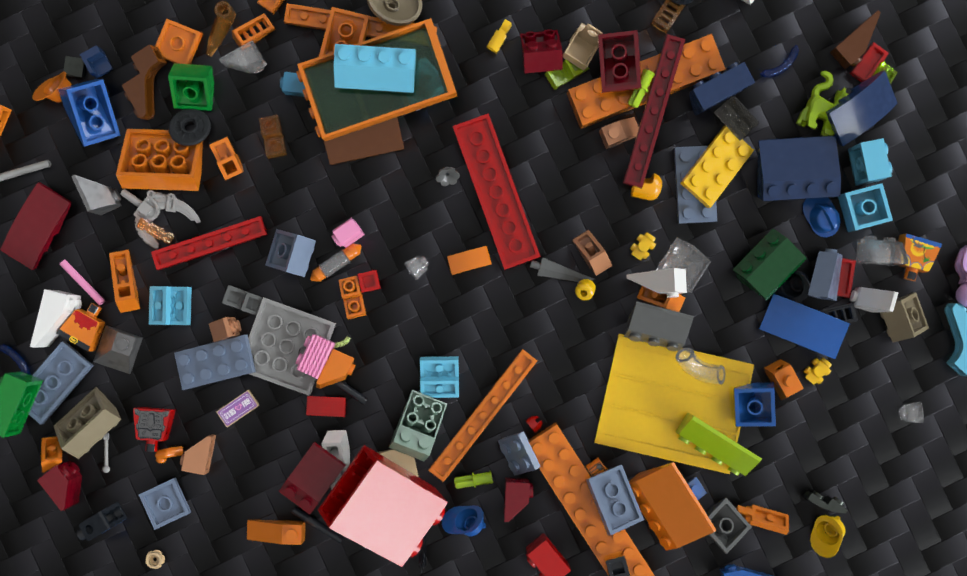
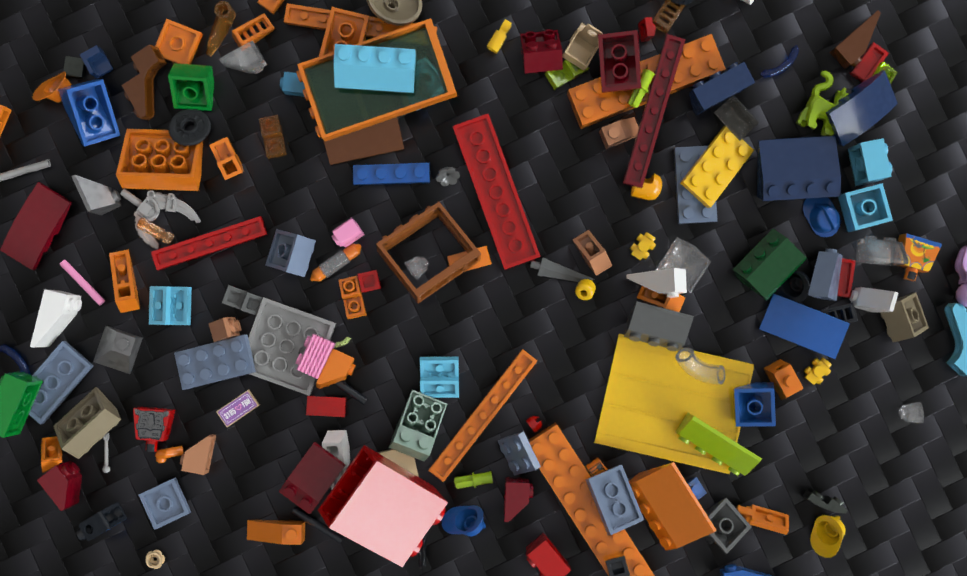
orange torso [56,303,105,351] -> none
none -> blue plate [353,163,430,185]
none -> dark orange window [376,202,481,303]
none -> red plate [638,17,656,42]

